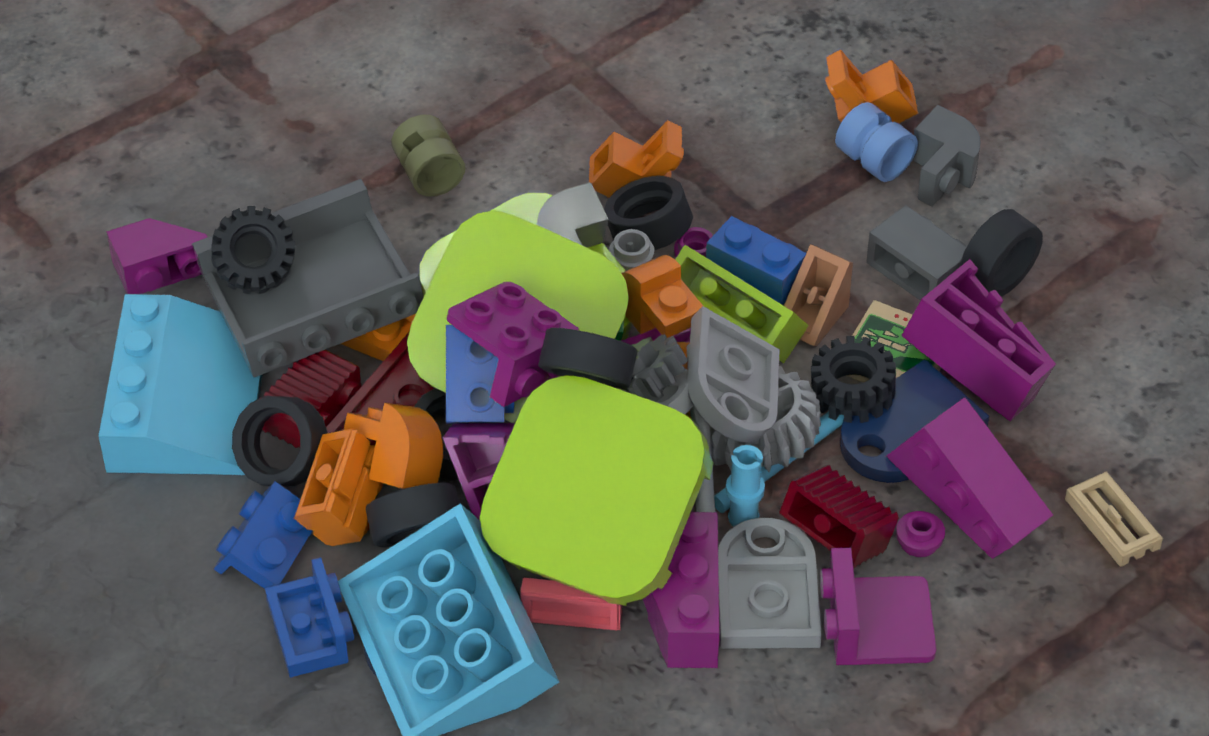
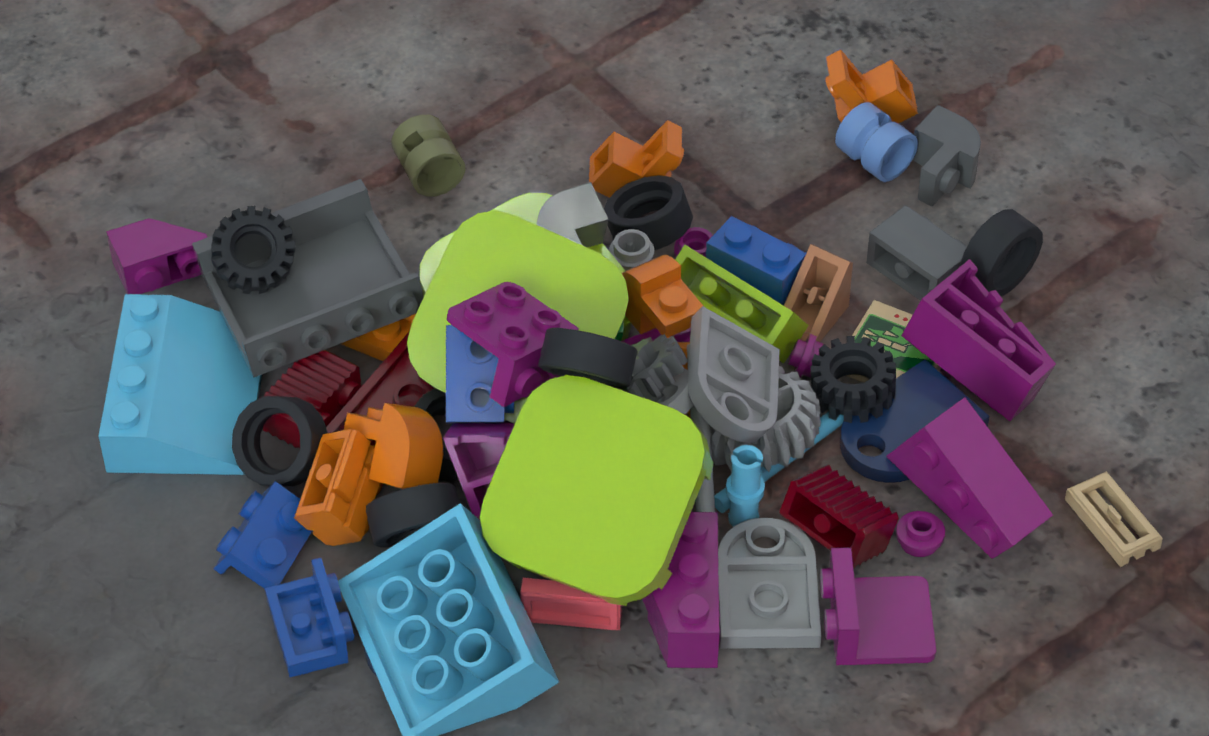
none -> magenta plate [788,333,826,378]

